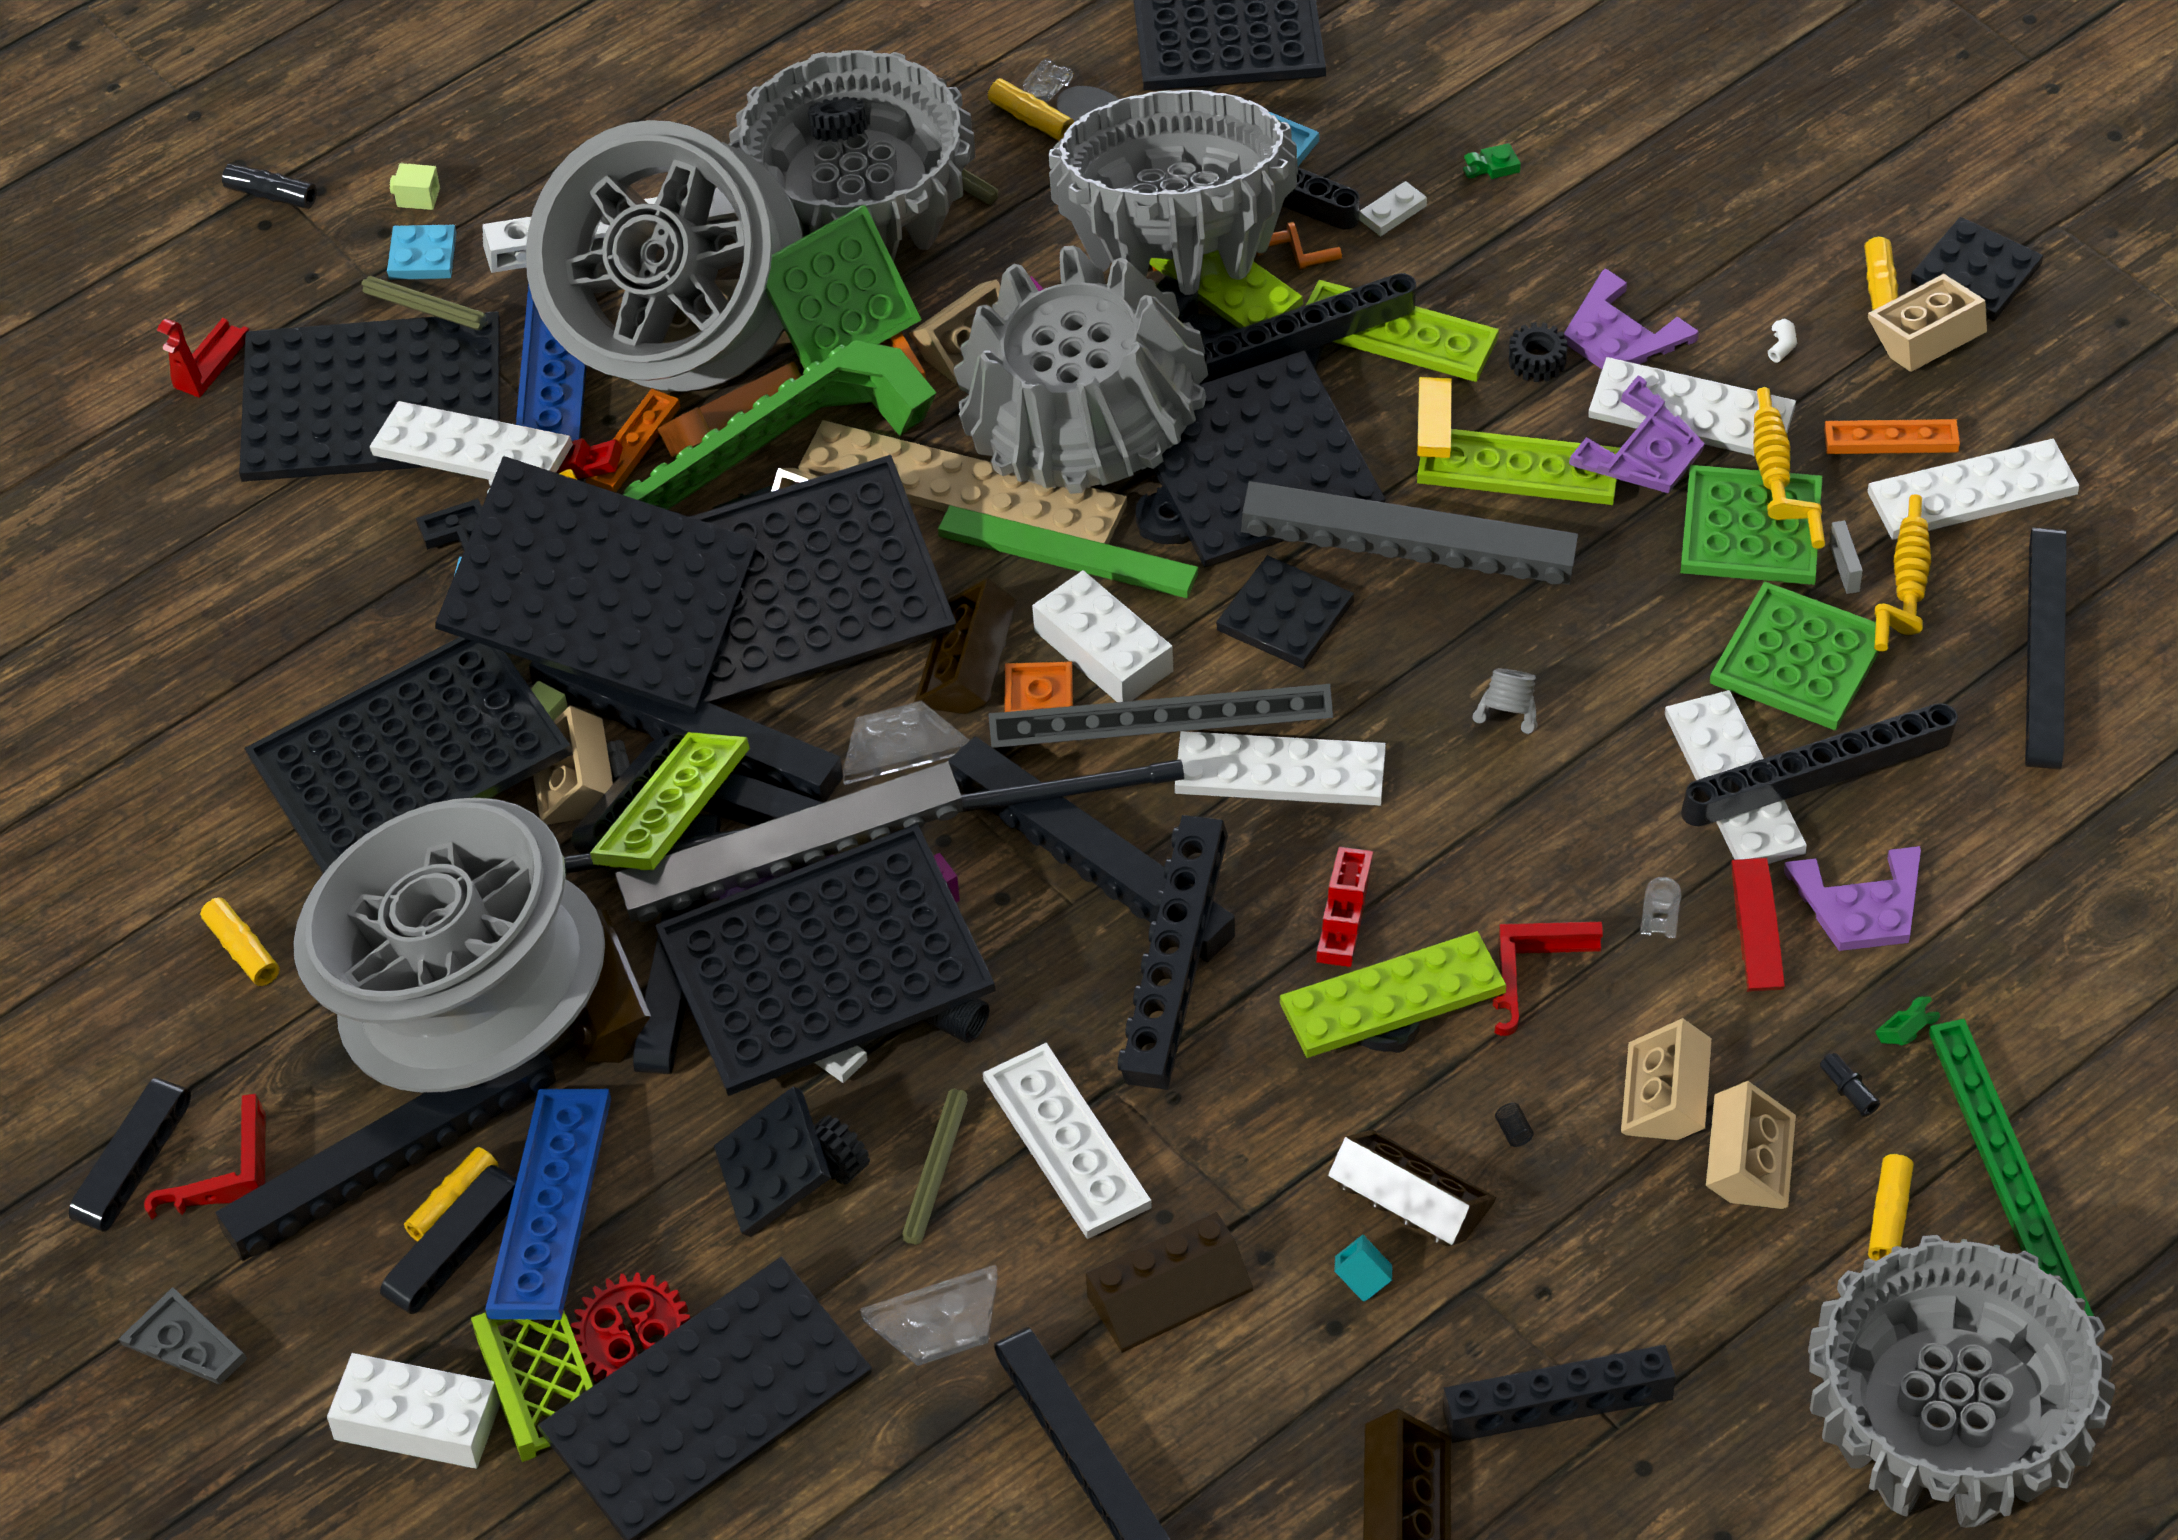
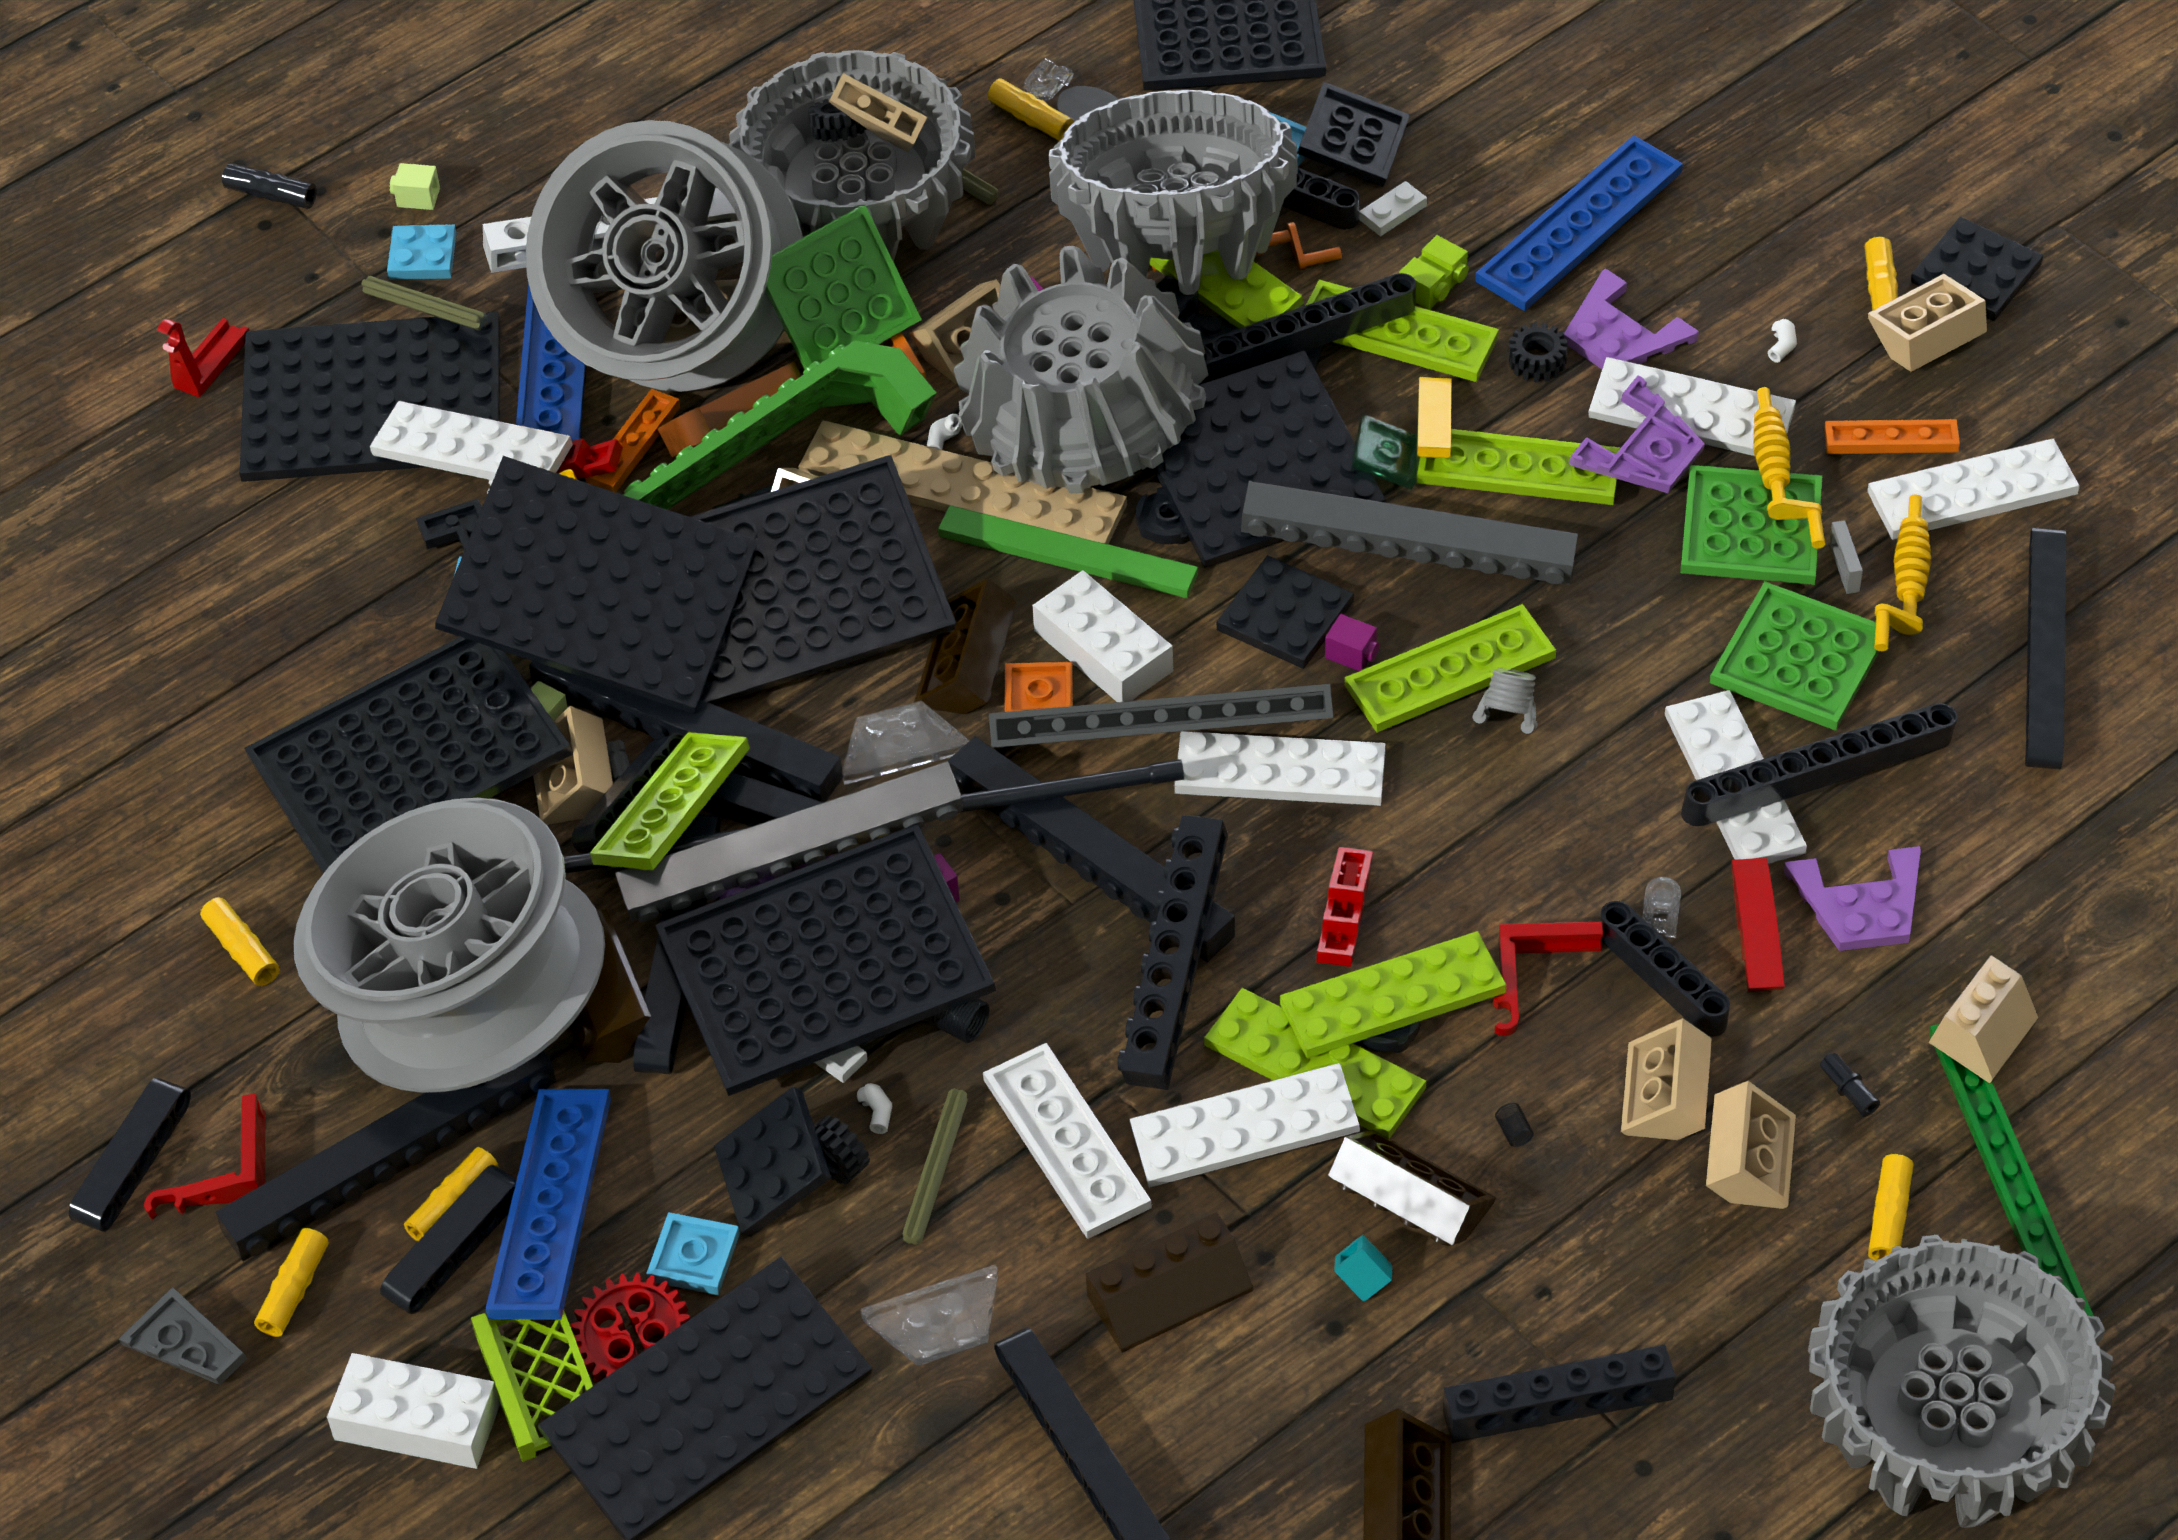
green plate [1463,143,1521,179] -> none
green plate [1875,996,1941,1046] -> none
none -> yellow axle [254,1228,329,1337]
none -> medium azure plate [646,1212,740,1295]
none -> tan slope [829,73,927,152]
none -> white arm [857,1083,893,1134]
none -> white arm [927,414,962,450]
none -> white plate [1130,1063,1360,1188]
none -> lime plate [1204,988,1426,1139]
none -> black plate [1297,82,1410,187]
none -> magenta brick [1325,614,1380,671]
none -> lime plate [1345,604,1556,733]
none -> clear green tile [1351,415,1420,490]
none -> lime brick [1399,235,1469,310]
none -> blue plate [1475,135,1683,311]
none -> black beam [1600,901,1730,1037]
none -> tan slope [1929,955,2038,1083]

